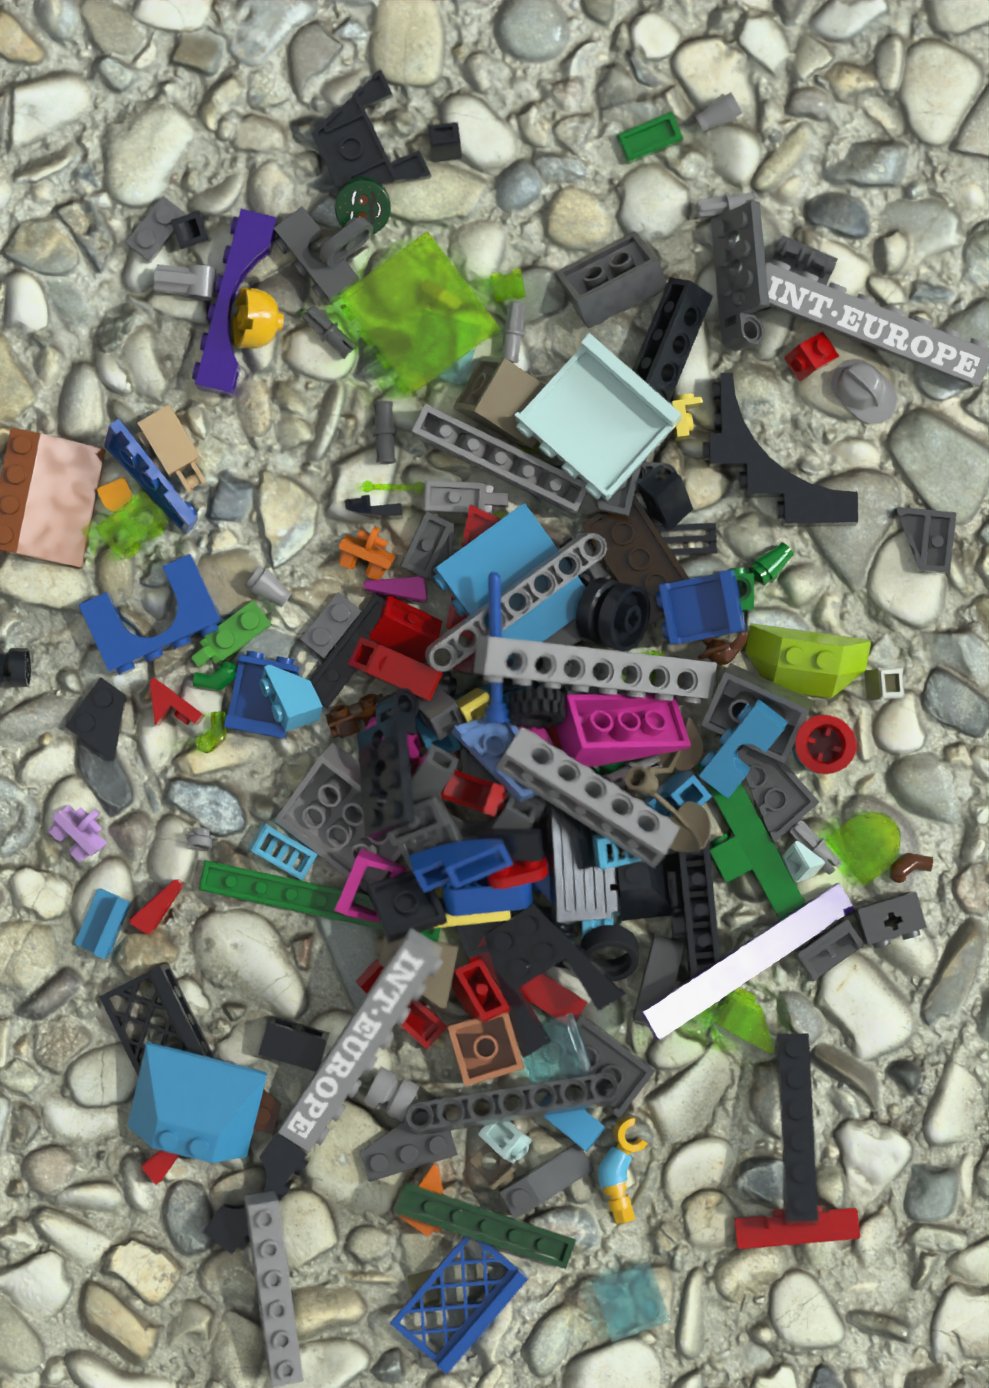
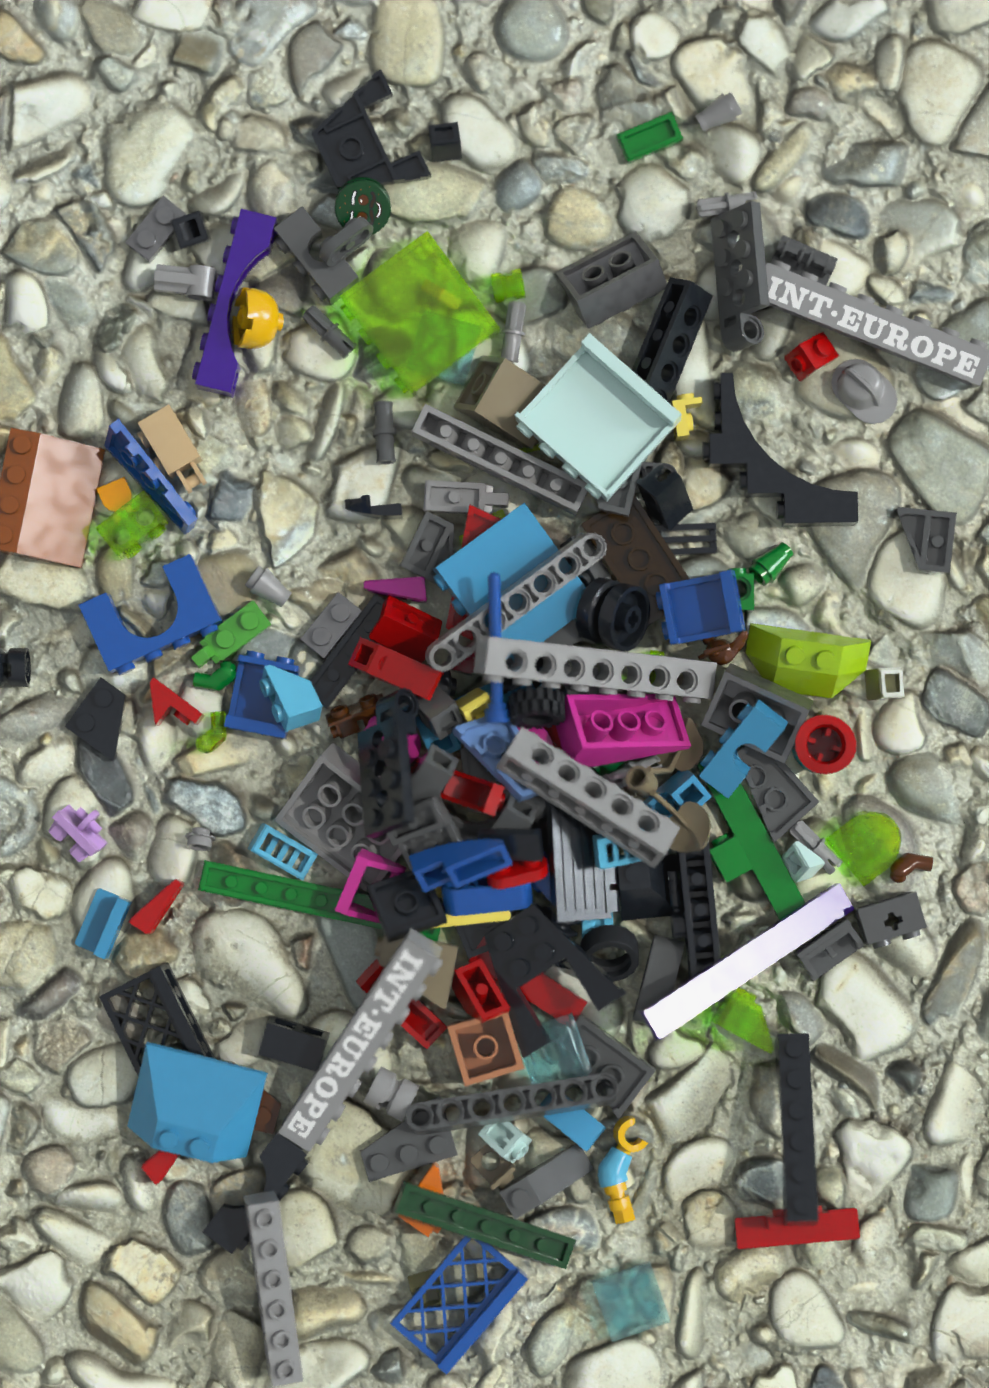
orange hips [338,526,397,580] -> none
clear neon green hinge [362,480,425,494] -> none

